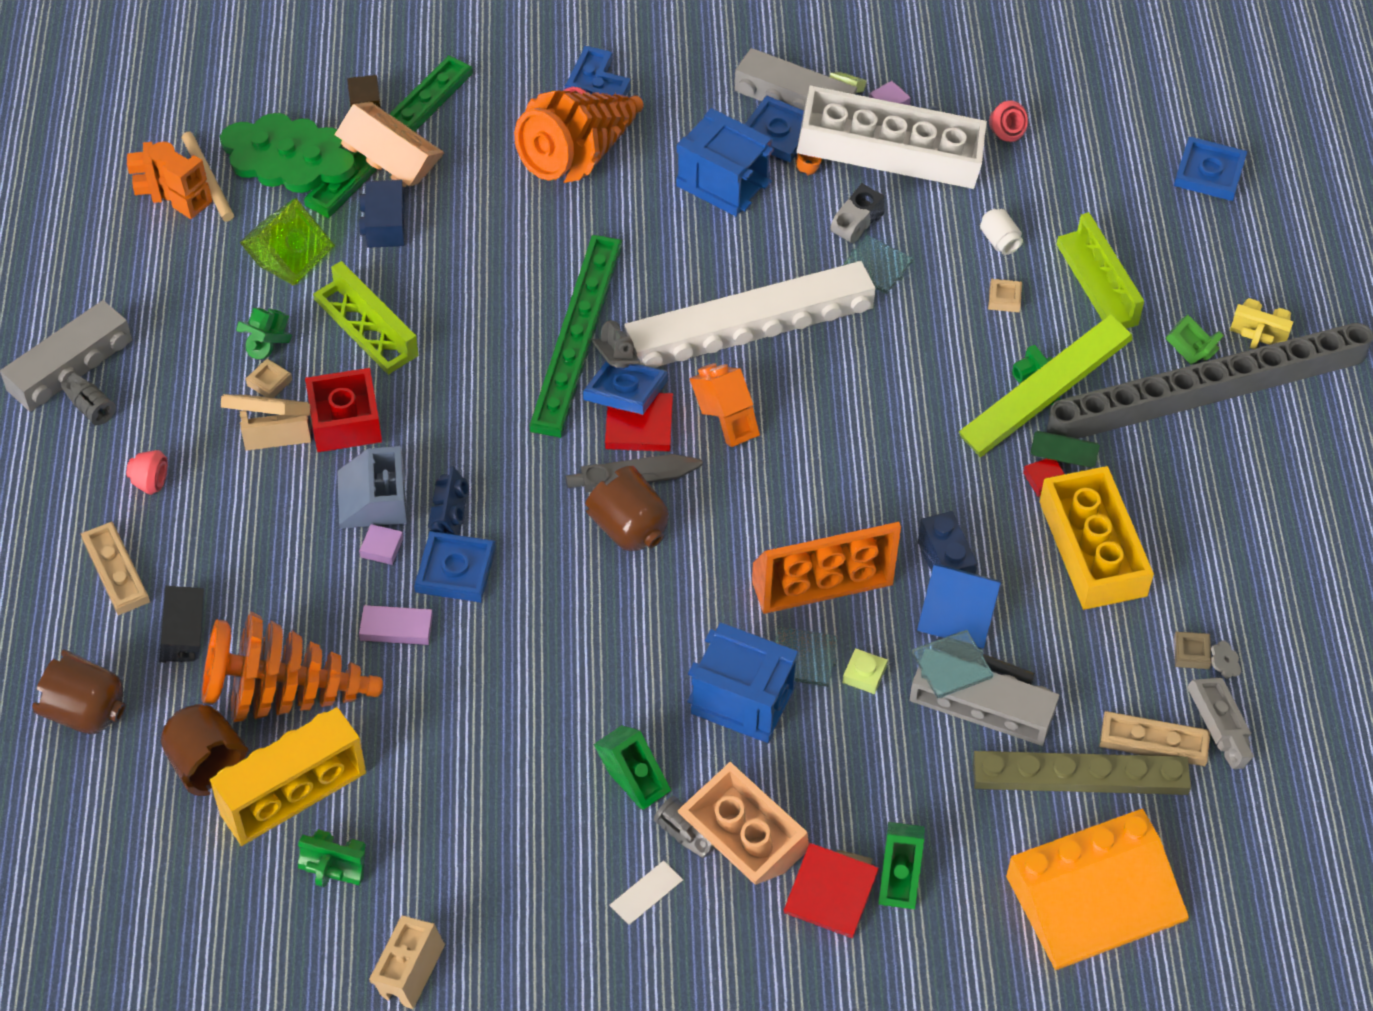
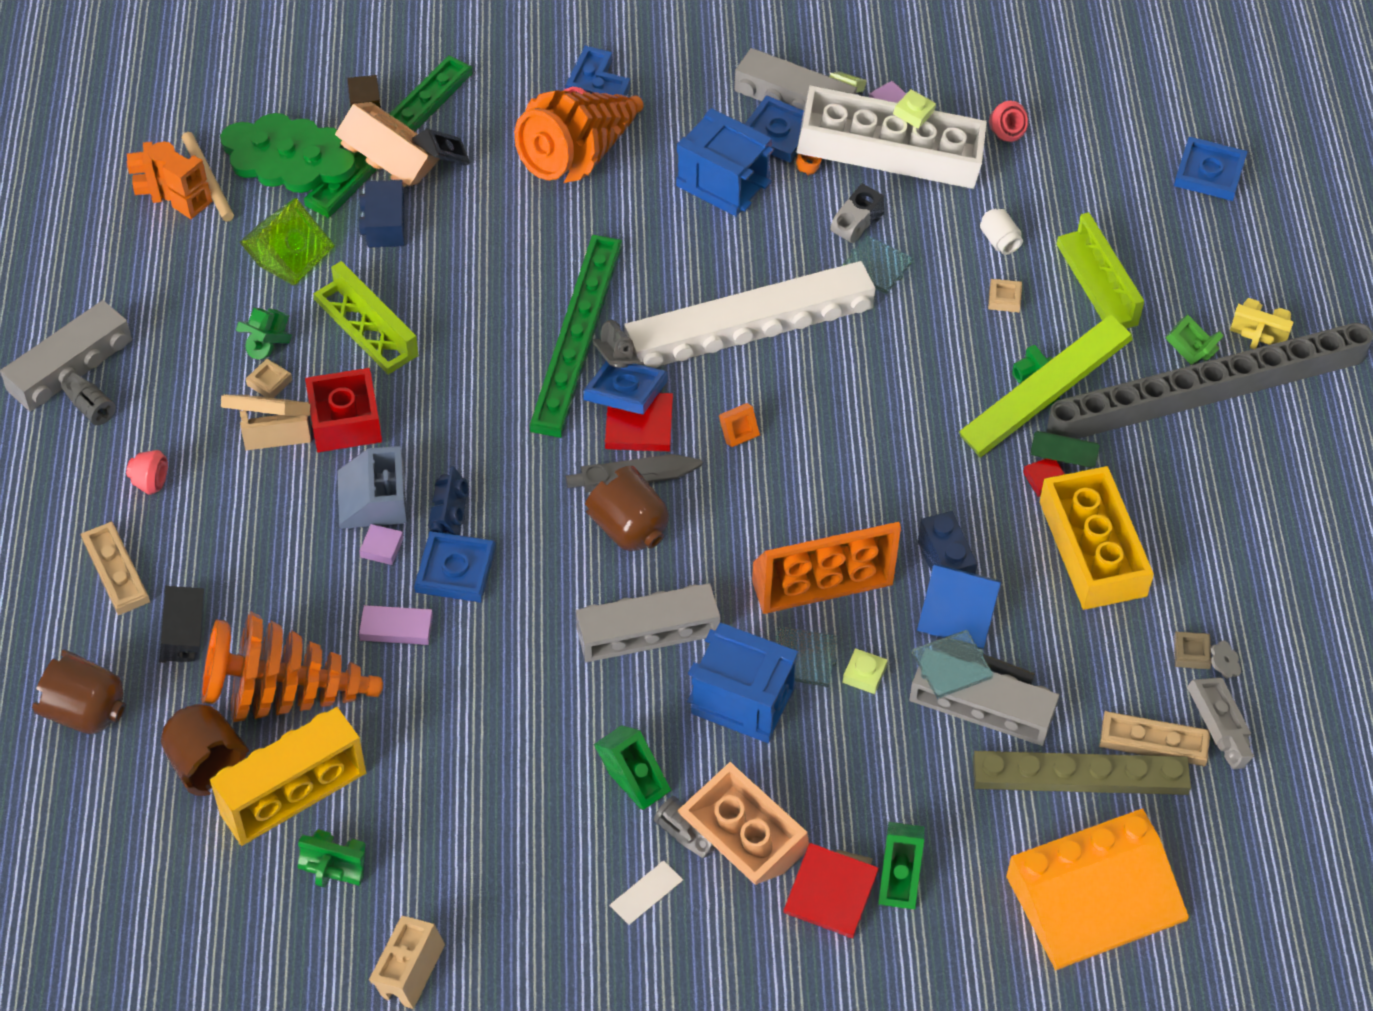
orange brick [689,363,754,417] -> none
none -> black slope [412,128,470,166]
none -> light grey brick [576,583,720,663]
none -> yellowish green plate [893,89,936,129]

